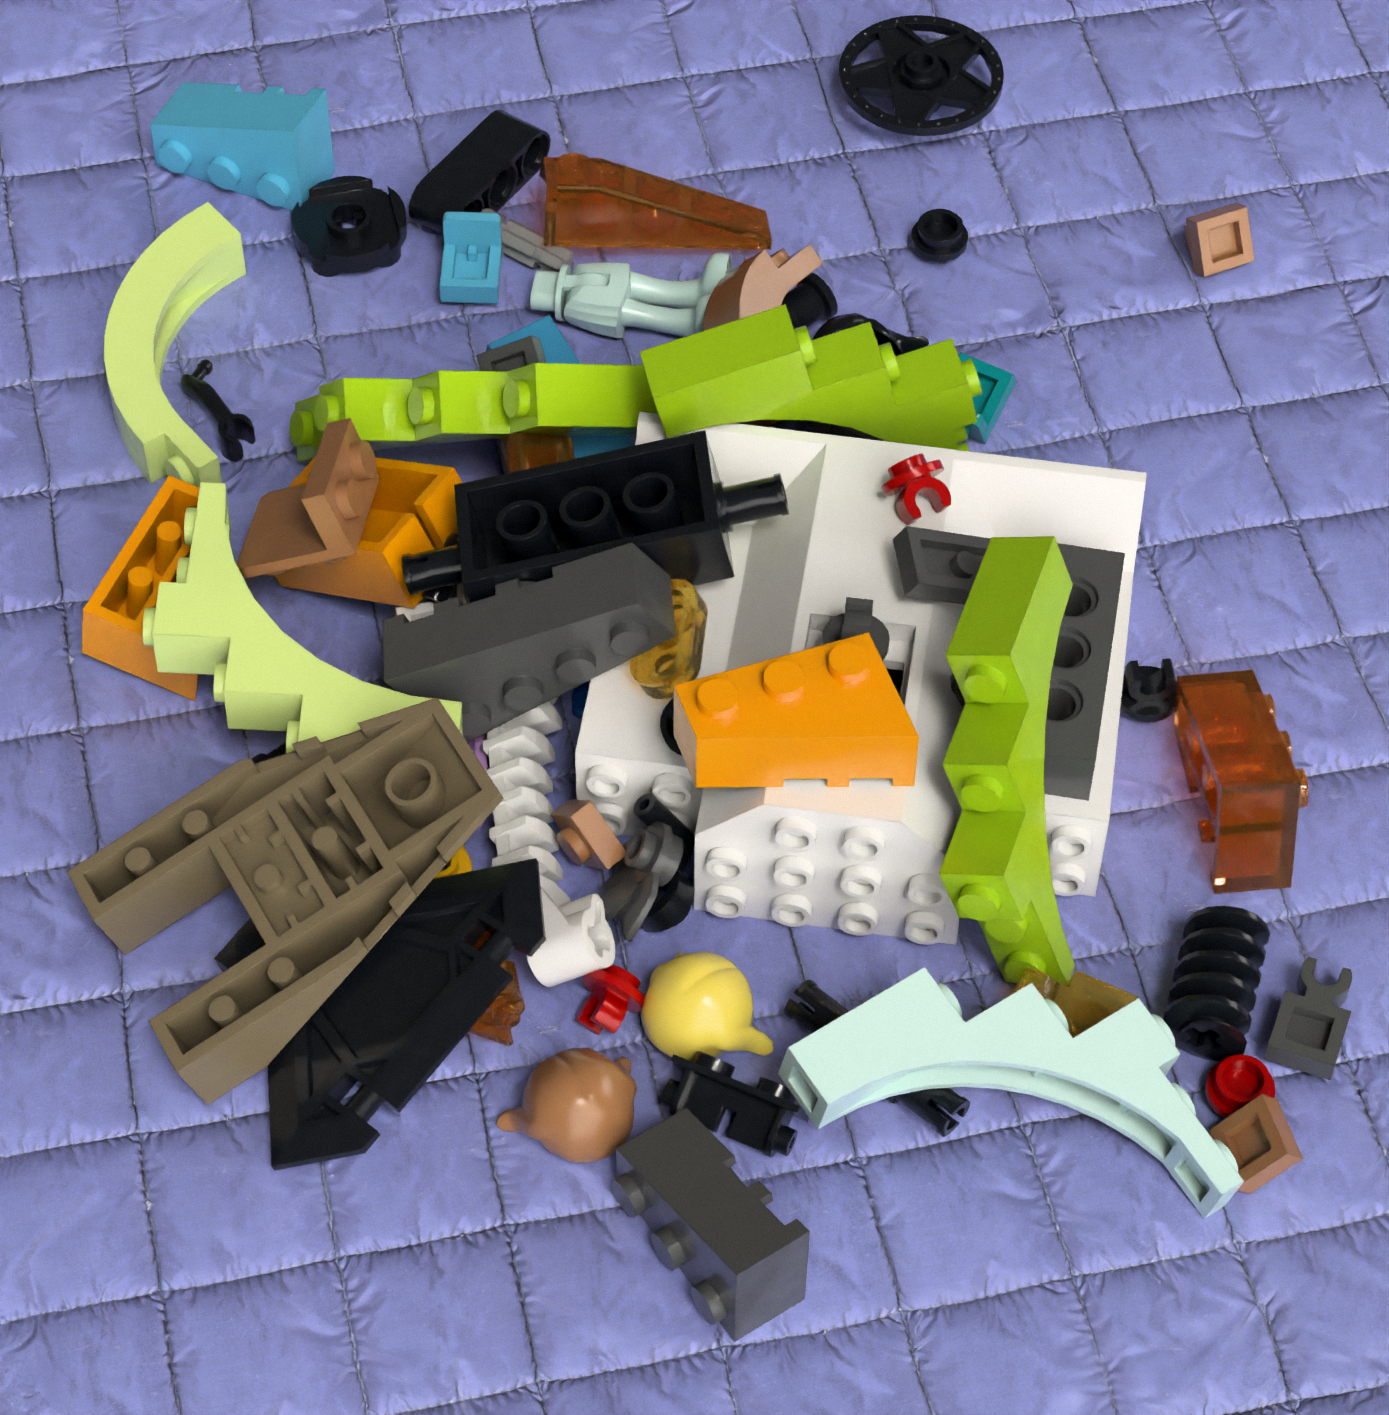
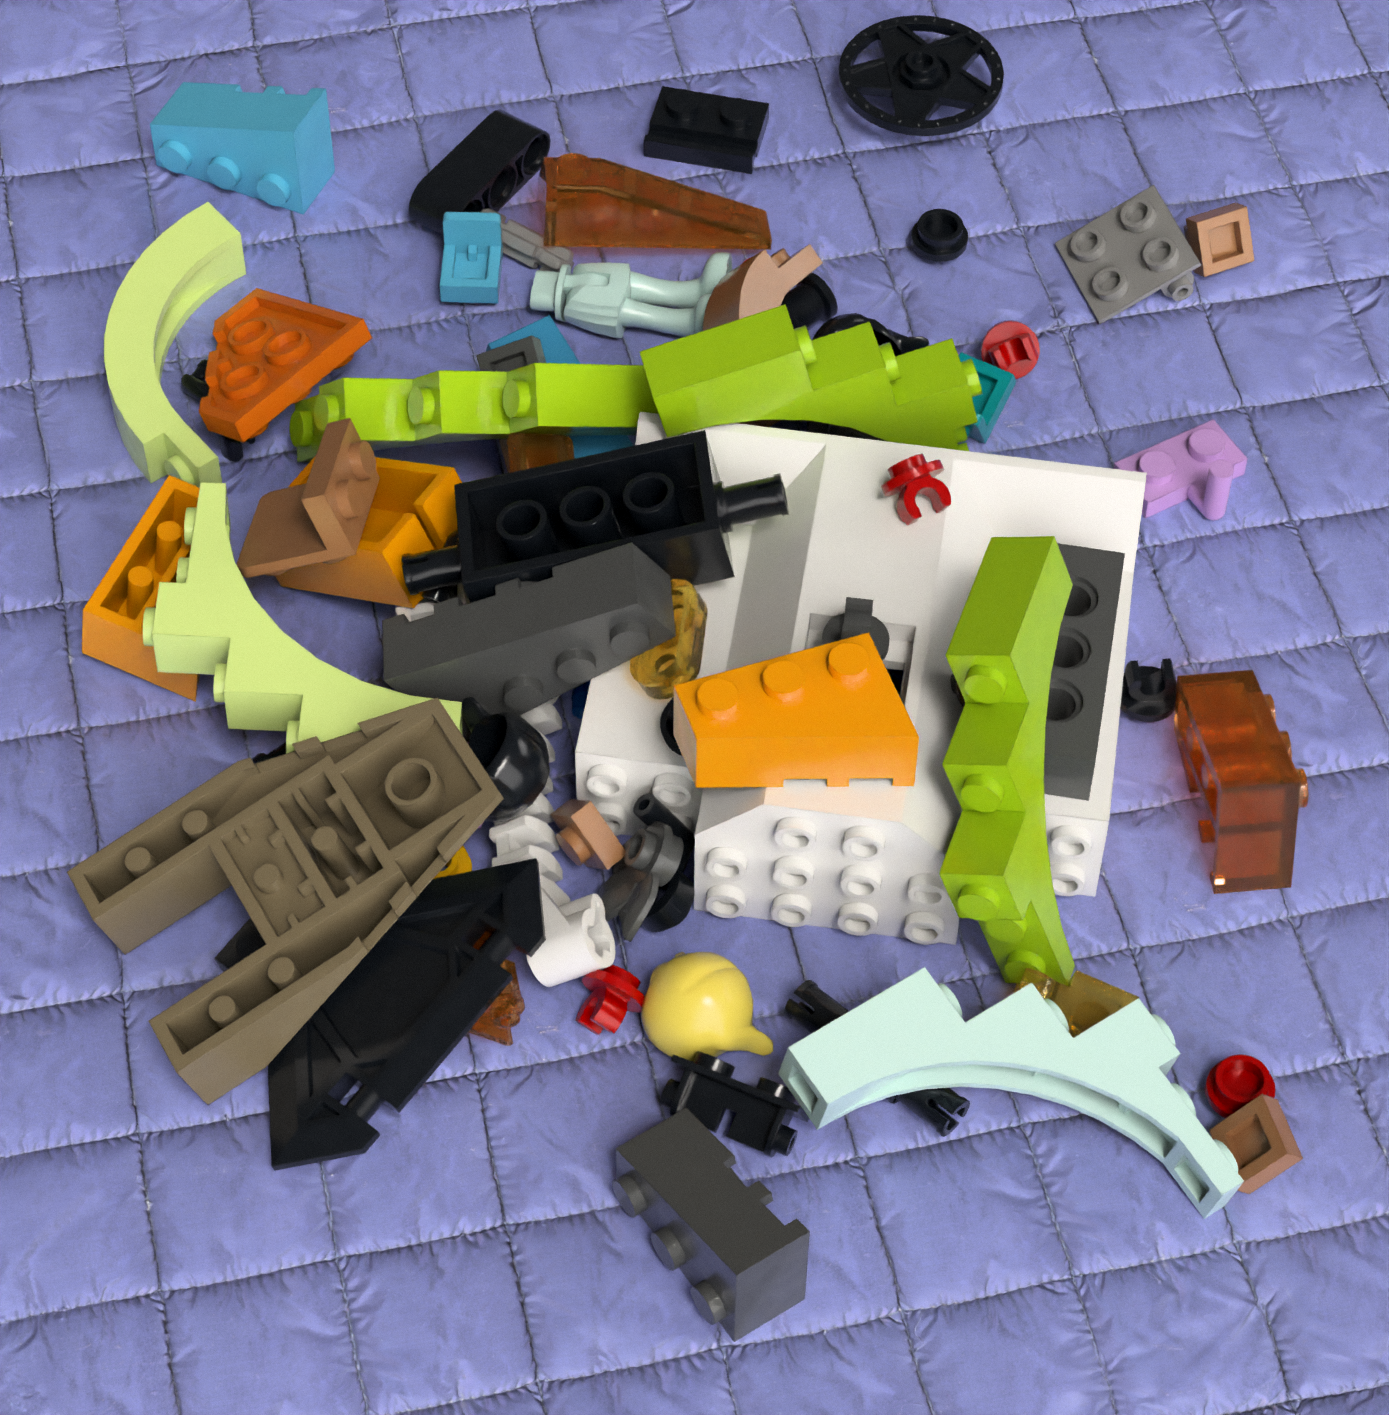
black plate [292,176,407,277] -> none
medium nougat hair [496,1048,637,1163] -> none
dark grey plate [893,526,990,605] -> none
black piece [1163,905,1270,1061] -> none
dark grey plate [1264,957,1352,1080] -> none
none -> orange plate [199,288,372,443]
none -> black hair [462,697,550,823]
none -> black plate [644,86,769,174]
none -> red plate [980,320,1040,379]
none -> light grey hinge [1055,185,1201,324]
none -> lavender plate [1113,419,1248,521]

